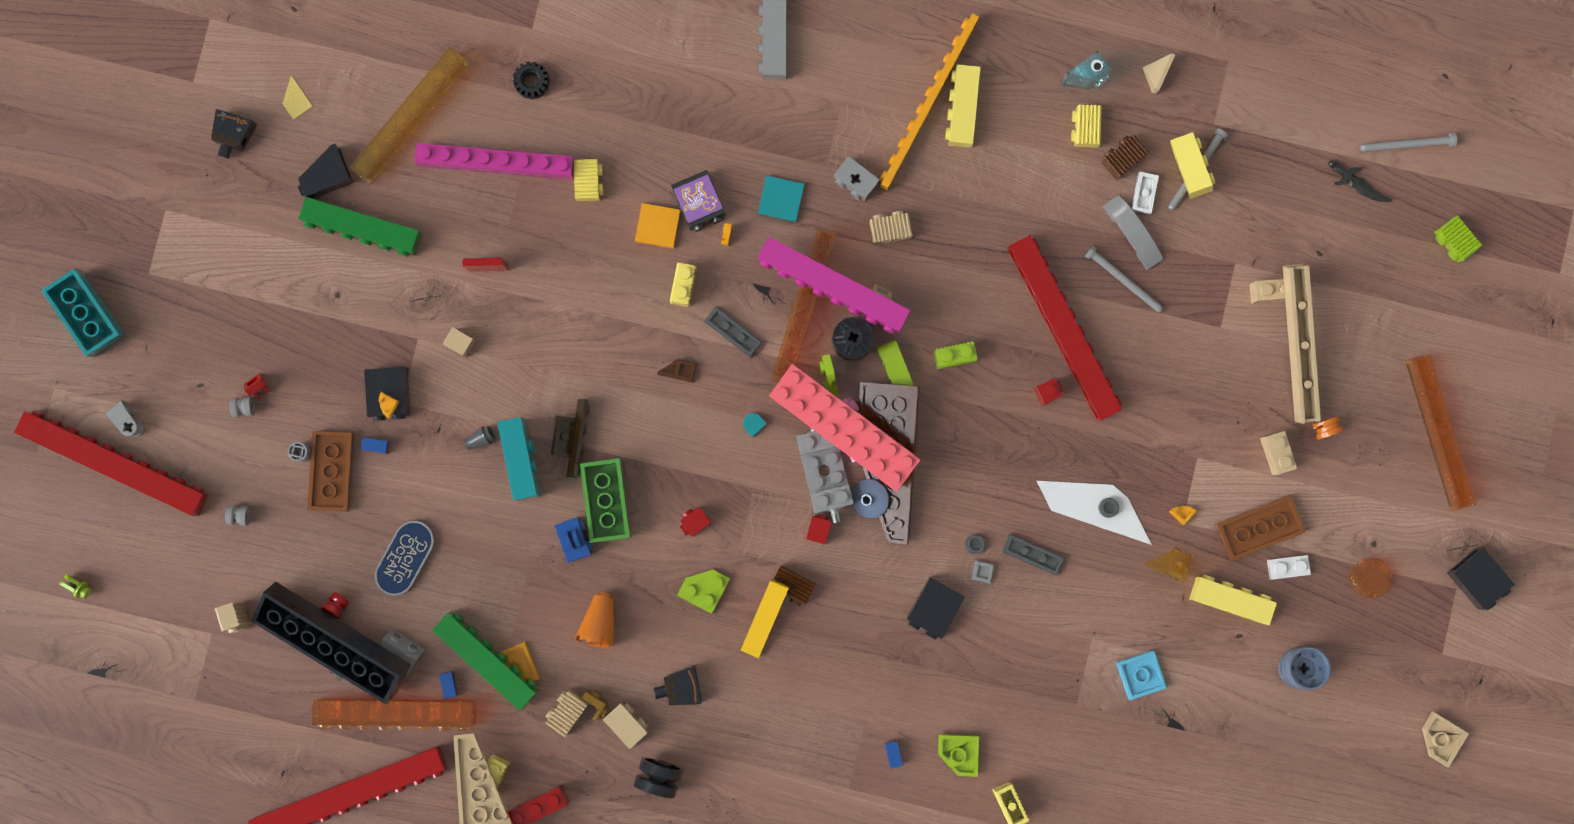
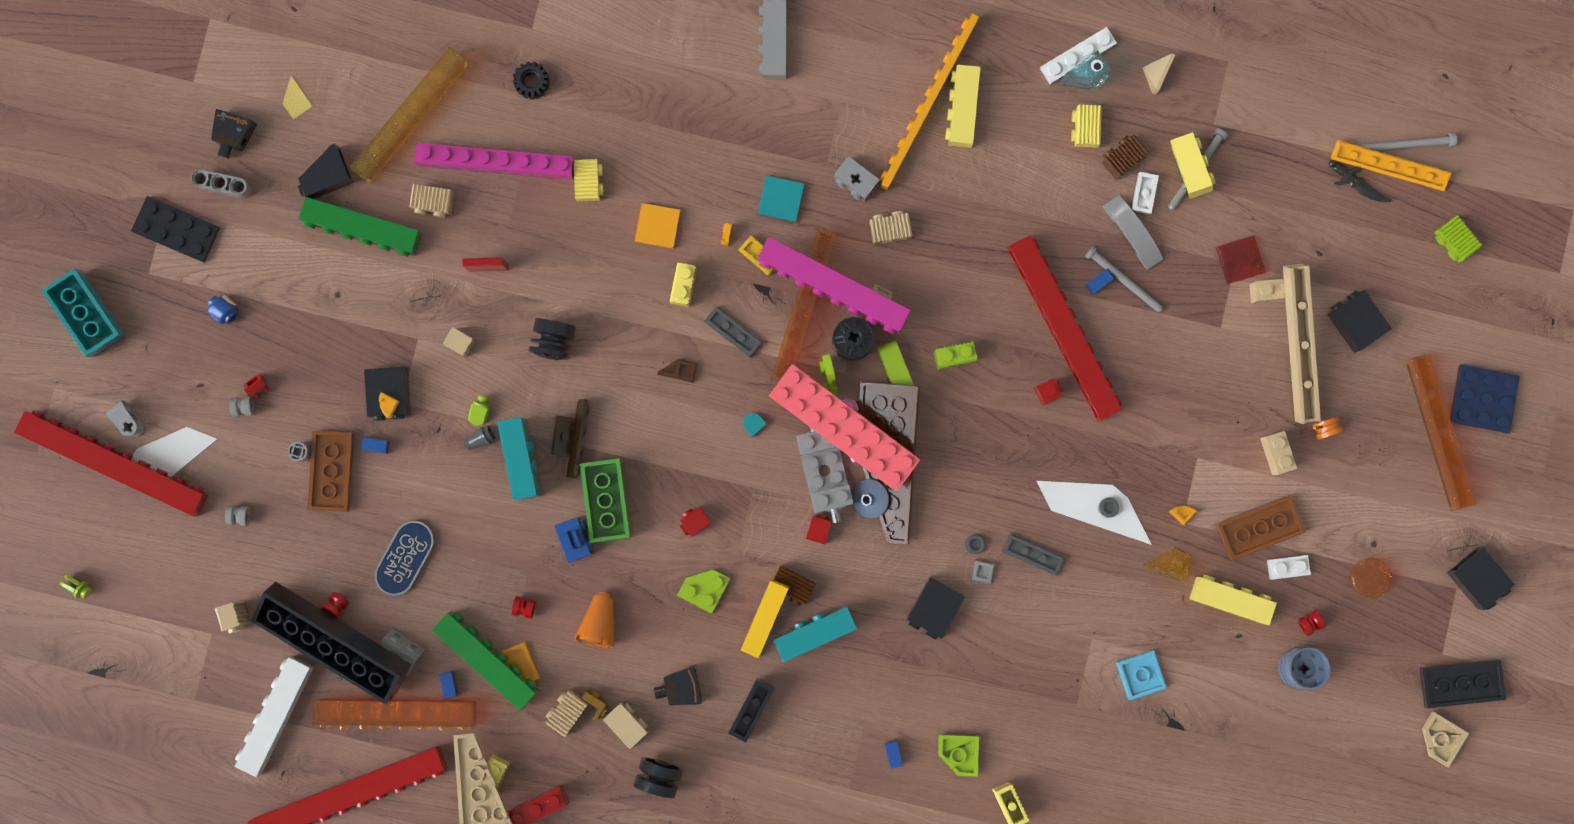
panel [671,170,726,232] -> none
none -> black plate [131,196,220,263]
none -> white sticker [132,427,217,477]
none -> light grey beam [191,169,252,198]
none -> blue head [208,295,238,324]
none -> white brick [235,656,315,777]
none -> tan brick [409,184,455,218]
none -> lime arm [468,395,490,426]
none -> red wheel [511,596,536,619]
none -> black wheel [528,318,576,361]
none -> black brick [728,678,774,743]
none -> yellow plate [738,236,774,276]
none -> teal brick [774,606,857,662]
none -> white plate [1040,27,1117,84]
none -> blue piece [1085,269,1114,294]
none -> clear red tile [1215,236,1266,285]
none -> red wheel [1297,610,1326,637]
none -> black brick [1327,290,1392,353]
none -> light orange tile [1330,140,1452,191]
none -> black plate [1419,660,1506,708]
none -> dark blue plate [1449,364,1520,434]

